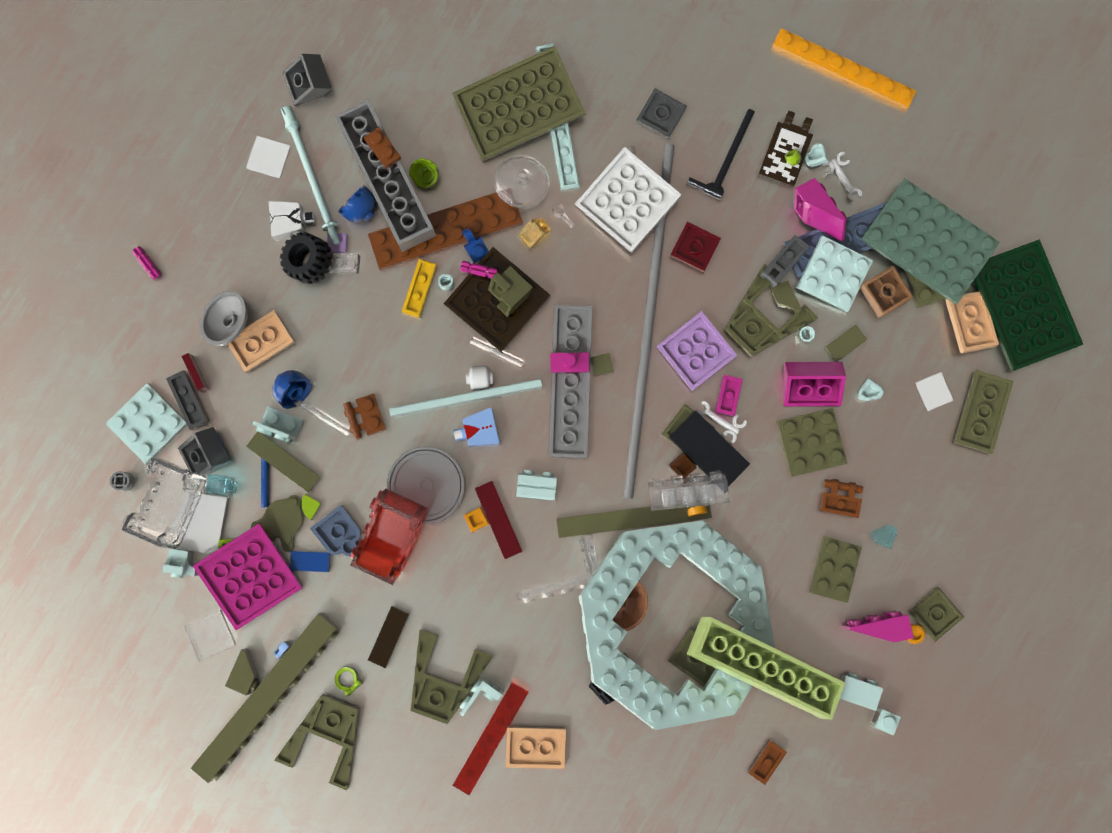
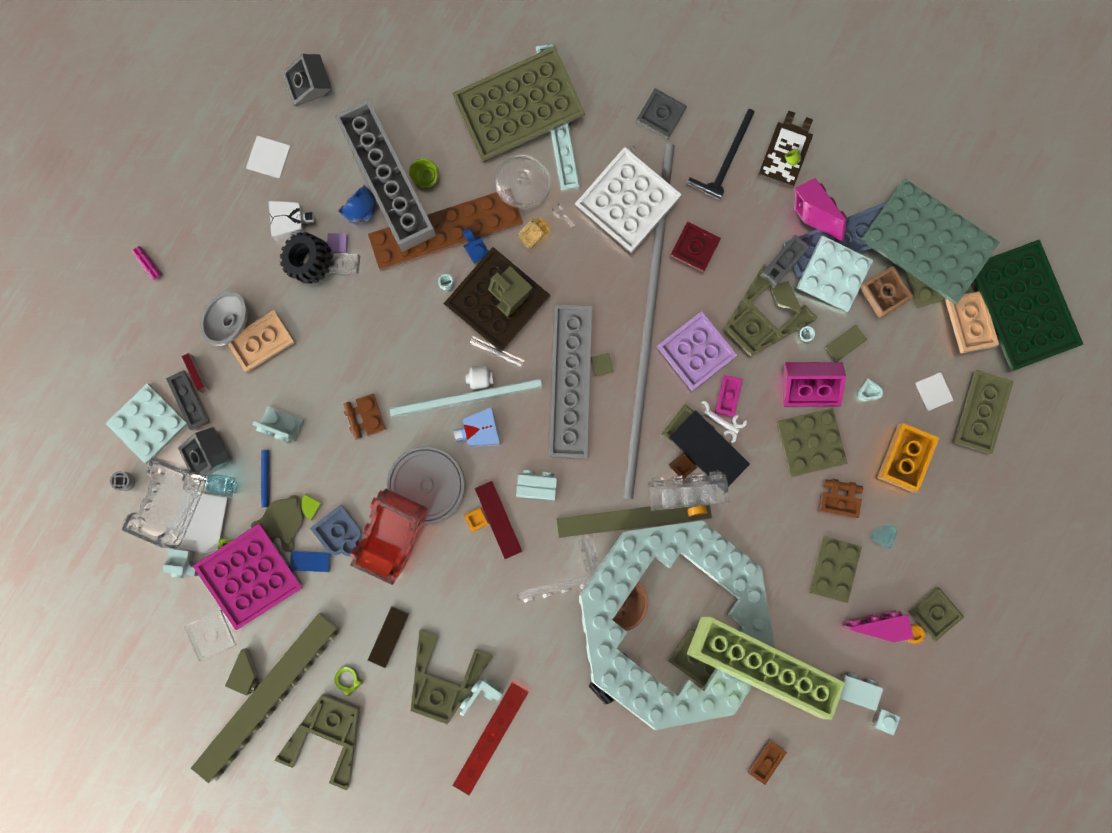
olive tile [246,431,320,493] -> none
blue cylinder [272,370,312,409] -> none
light blue tile [274,641,292,659] -> none
light aqua bar [280,106,340,246] -> none
clear piece [299,400,350,436] -> none
dark orange plate [363,127,402,169] -> none
yellow tile [401,259,437,318] -> none
dark pink axle [460,261,498,278] -> none
light nougat plate [505,726,566,769] -> none
dark pink tile [550,352,589,373] -> none
light orange plate [772,28,916,109] -> none
light aqua tile [805,143,828,167] -> none
white bar [820,152,862,203] -> none
none -> light orange brick [877,423,939,493]

